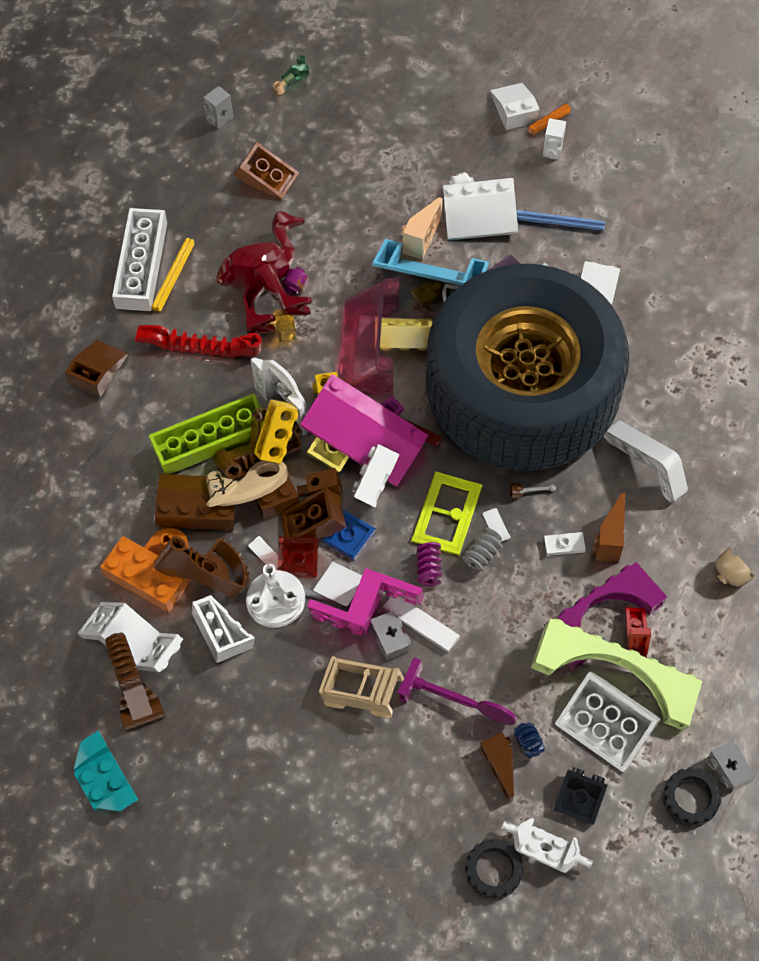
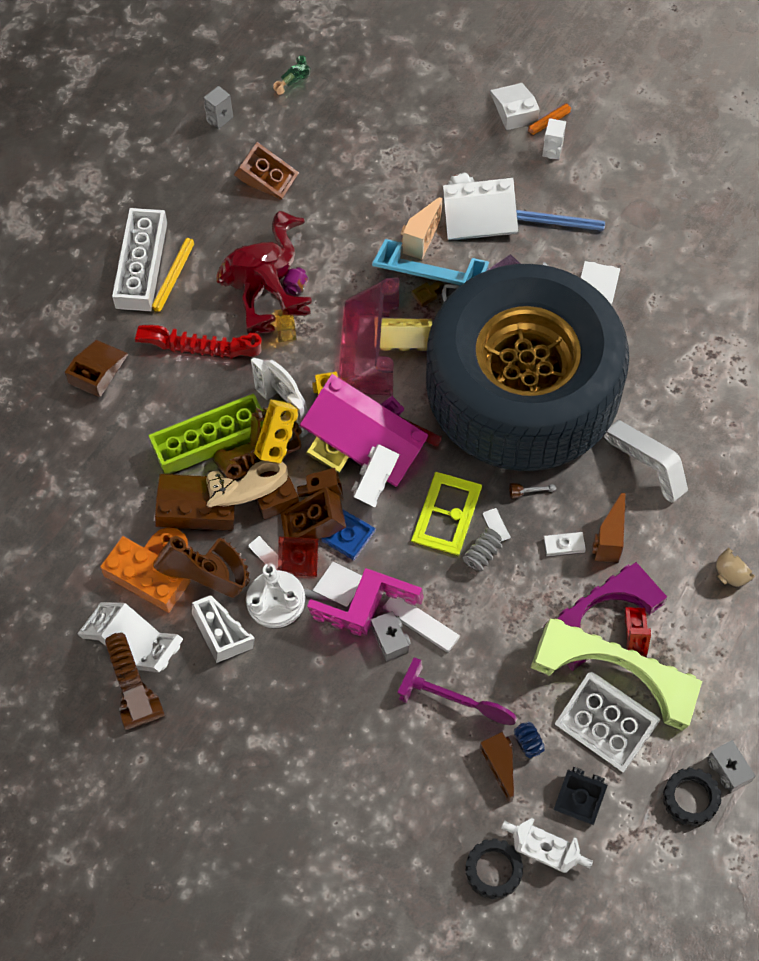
teal piece [74,730,138,811] -> none
tan piece [319,656,404,719] -> none
magenta piece [417,542,442,586] -> none

